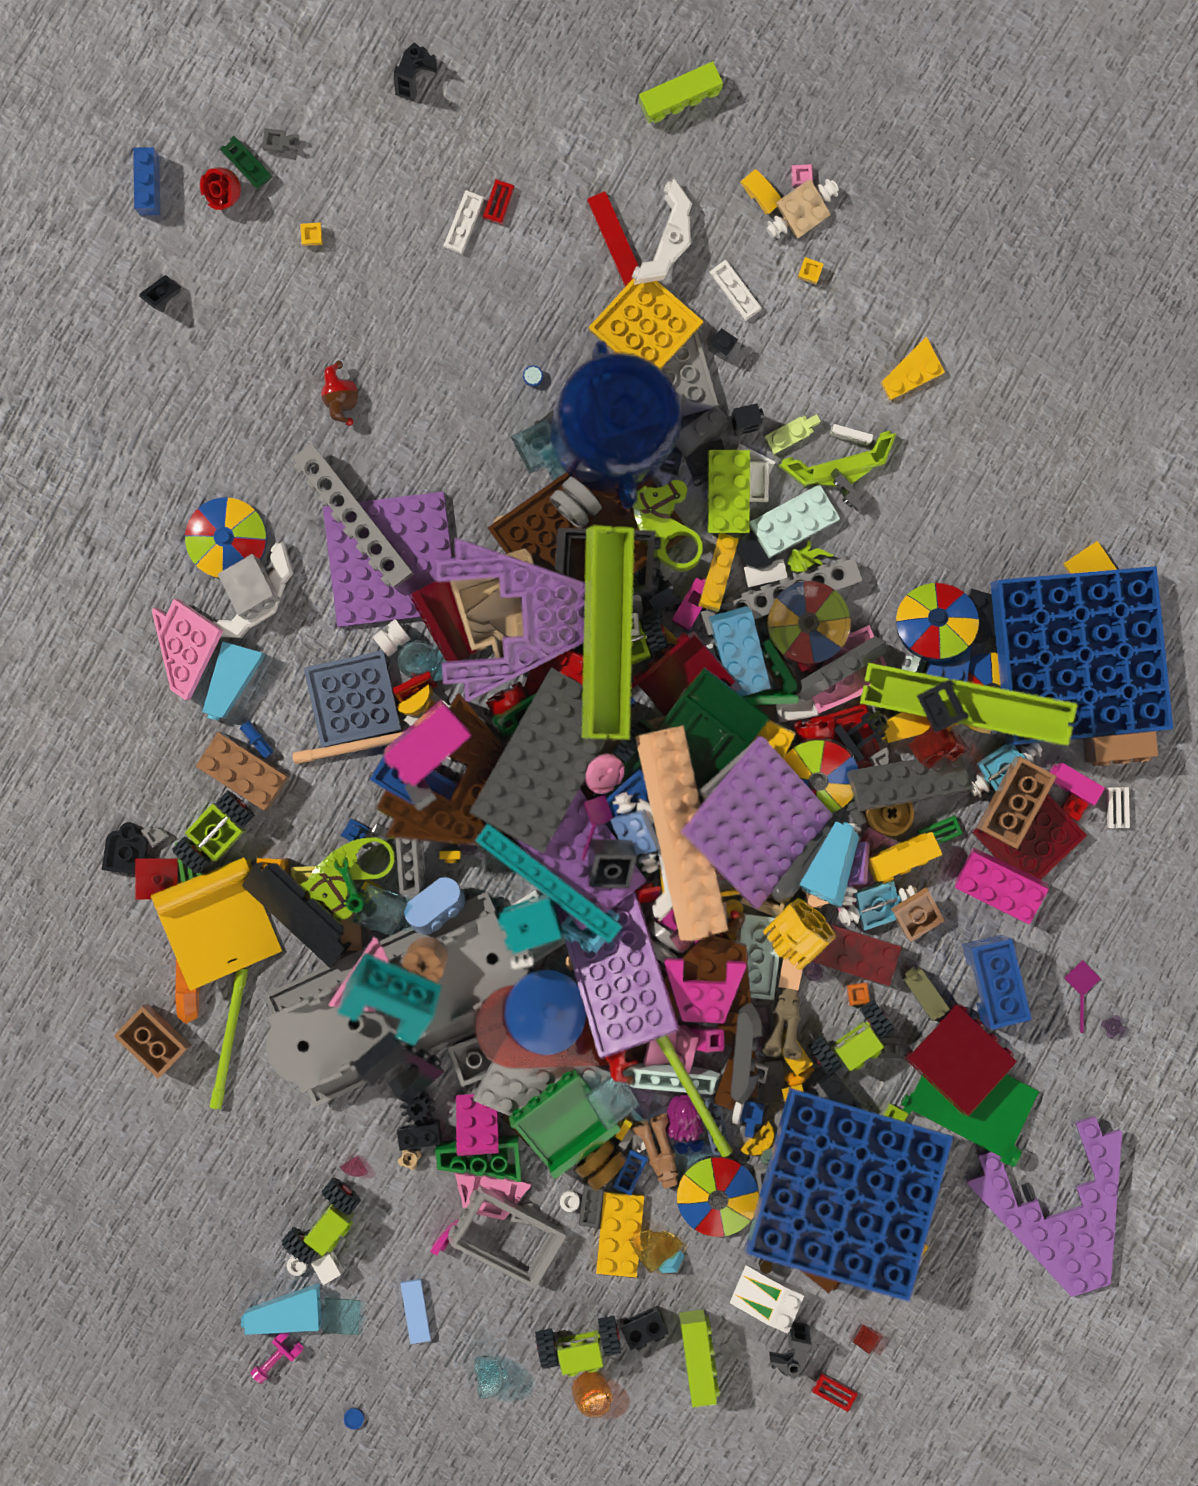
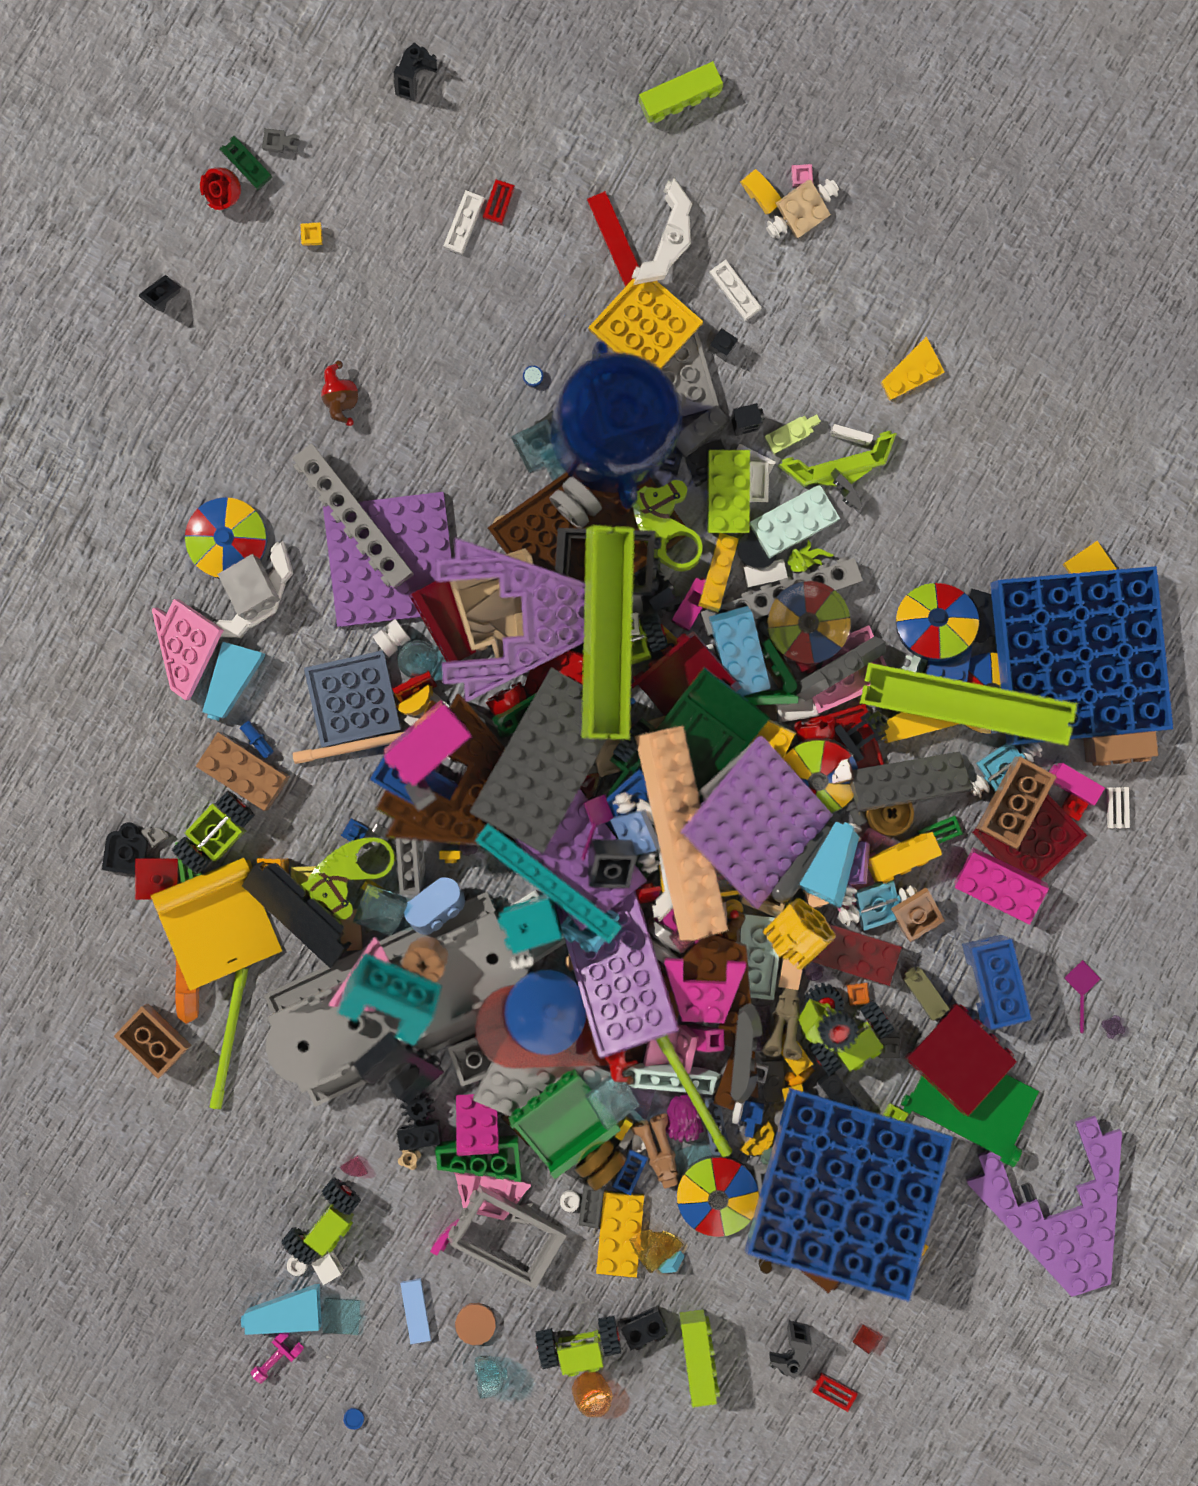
blue brick [133,147,160,216] -> none
green brick [334,857,365,913] -> none
bright pink tile [585,754,624,794] -> none
clear blue piece [674,1140,704,1155] -> none
white slope [730,1265,804,1334] -> none
yellow plate [797,257,824,285] -> none
light grey tile [868,747,889,766] -> none
clear red brick [908,726,970,769] -> none
black plate [916,679,970,733] -> none
none -> nougat tile [455,1303,496,1345]
none -> brick [798,983,859,1053]
none -> tile [832,759,854,785]

